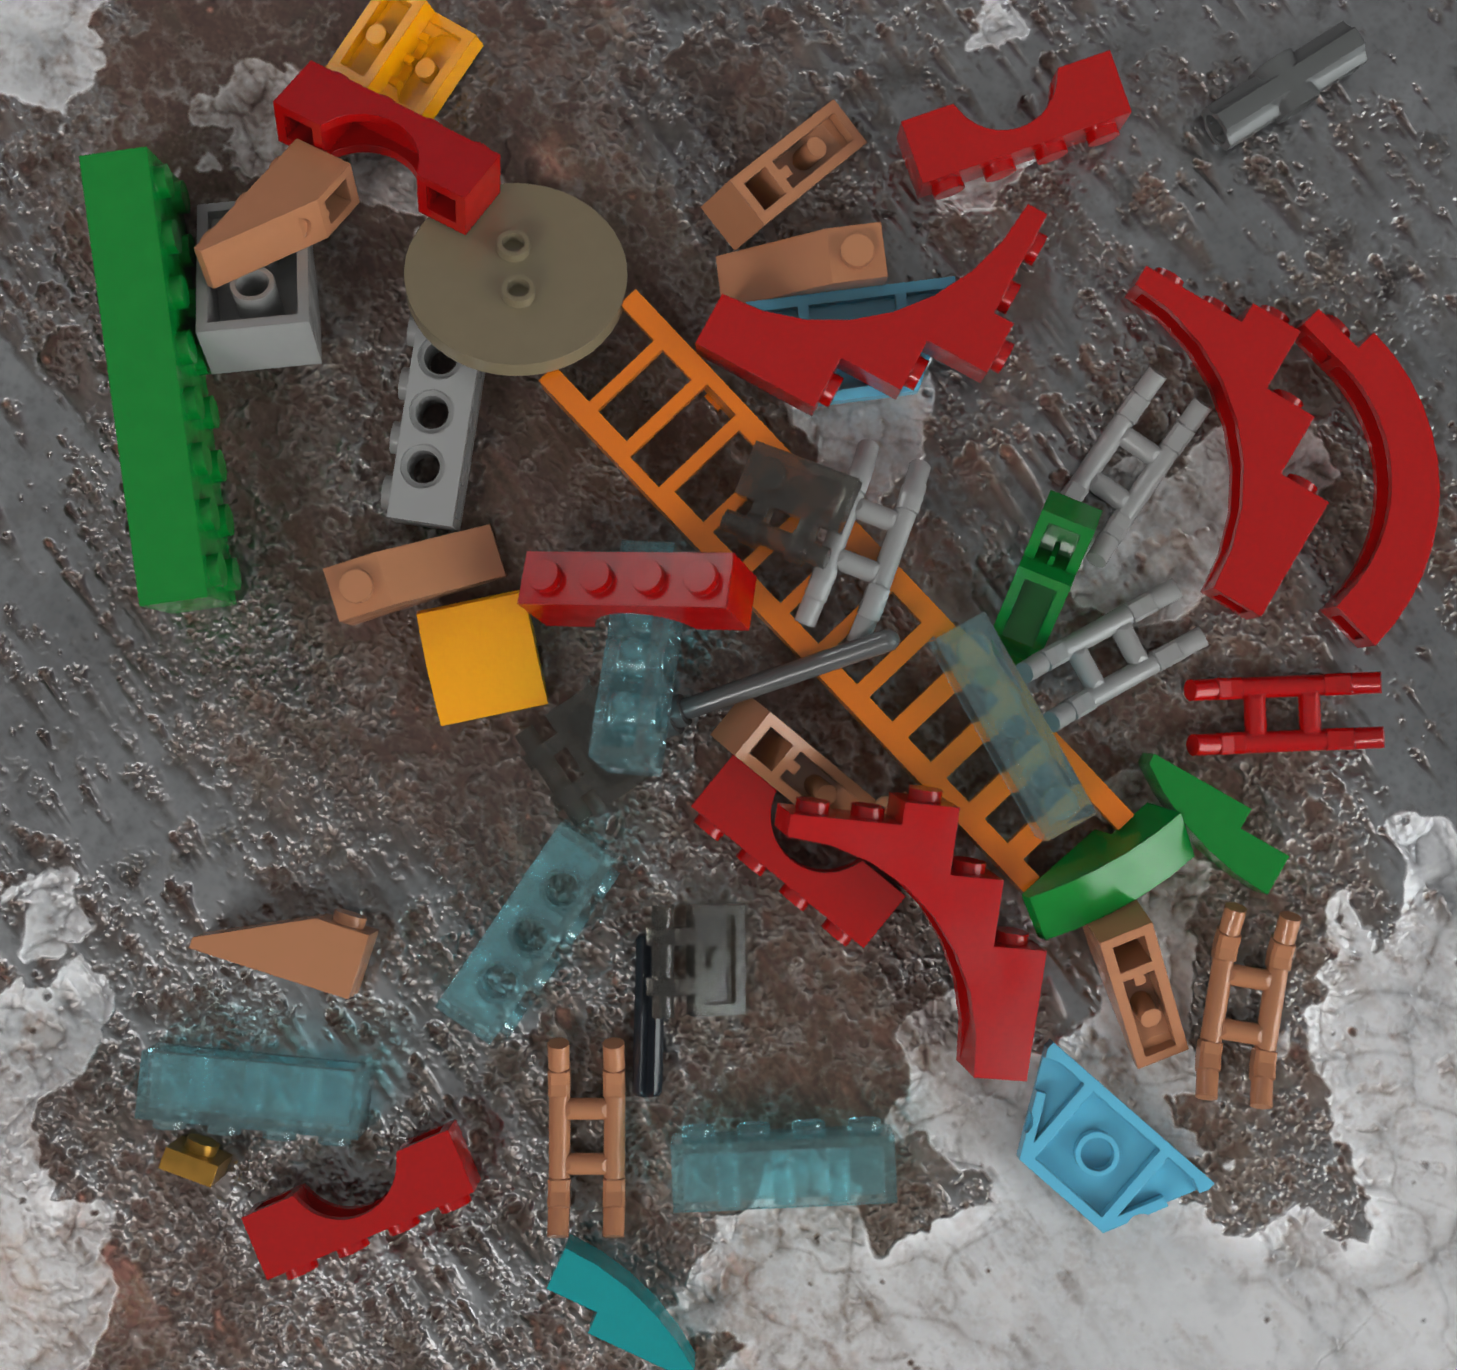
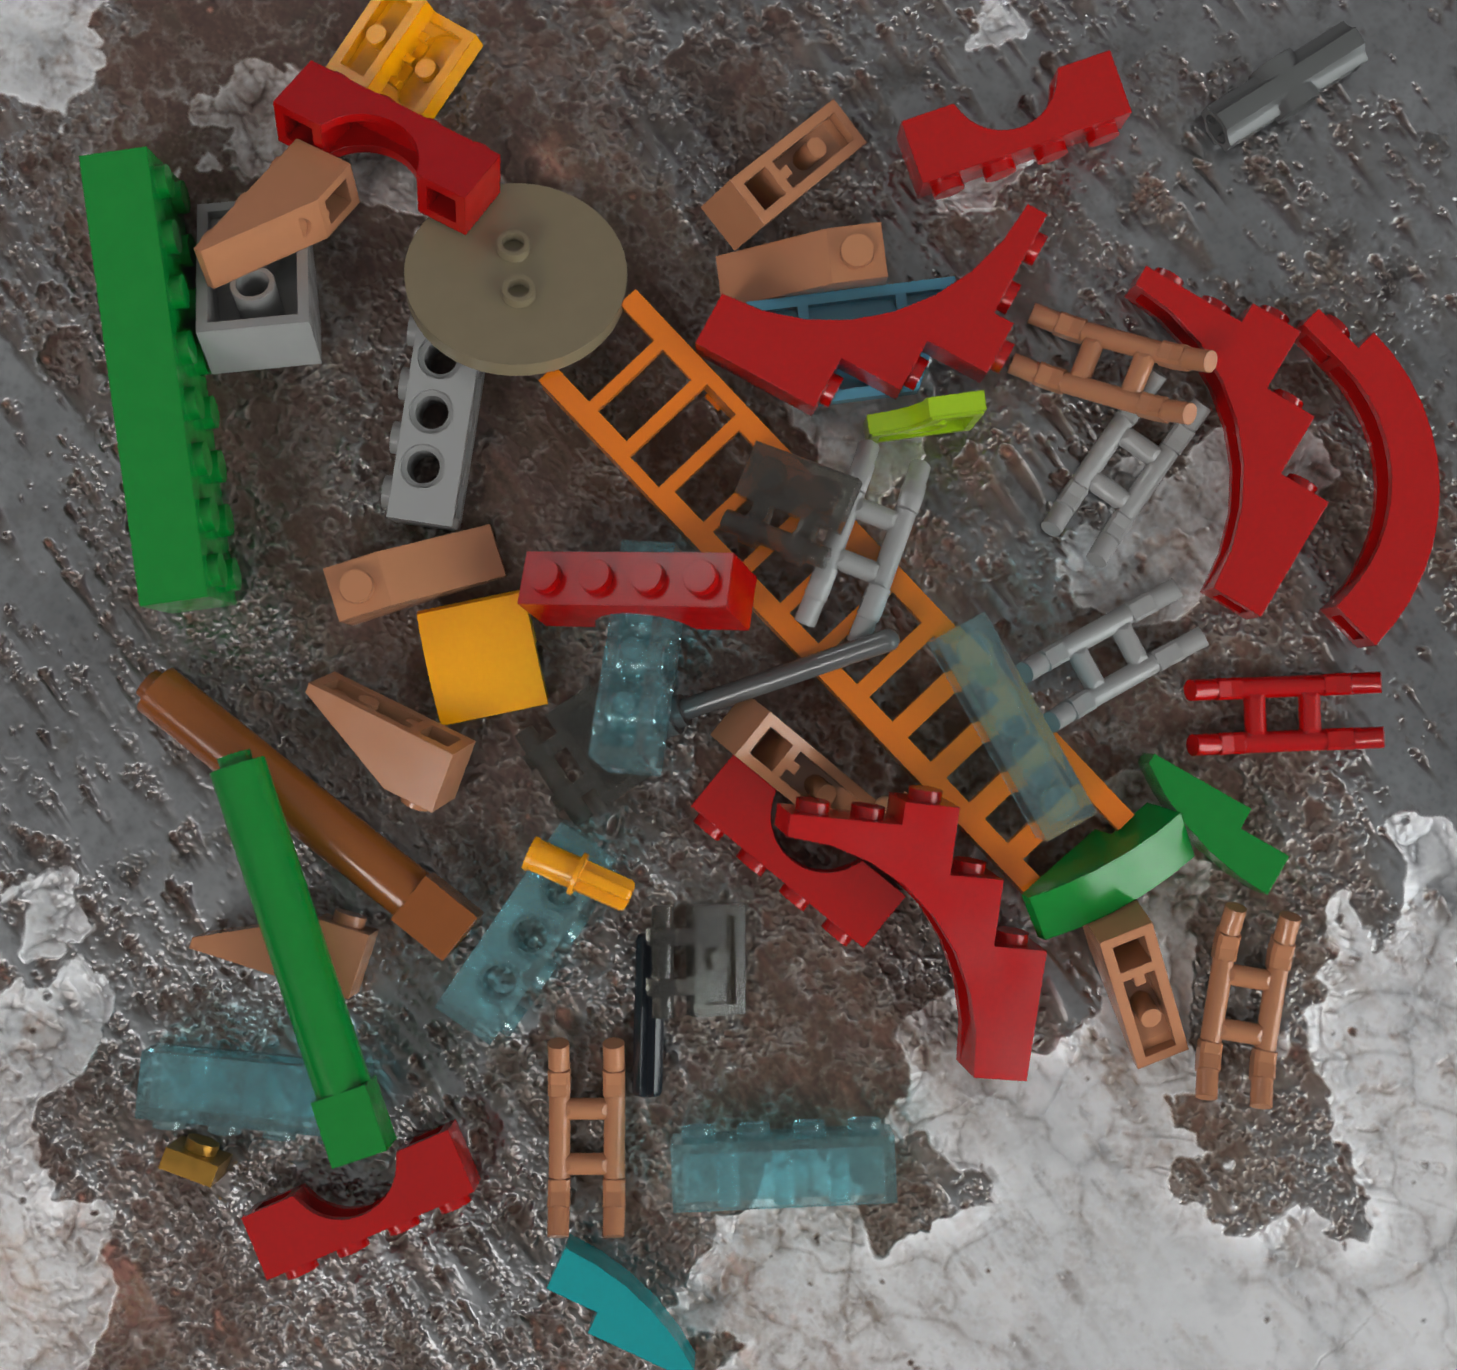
green slope [982,490,1103,667] -> none
medium azure wing [1016,1039,1214,1233] -> none
none -> dark orange brick [136,668,485,961]
none -> green brick [209,749,397,1169]
none -> nougat slope [305,672,476,813]
none -> light orange axle [521,836,635,911]
none -> lime tile [863,390,987,443]
none -> nougat piece [1007,302,1218,425]

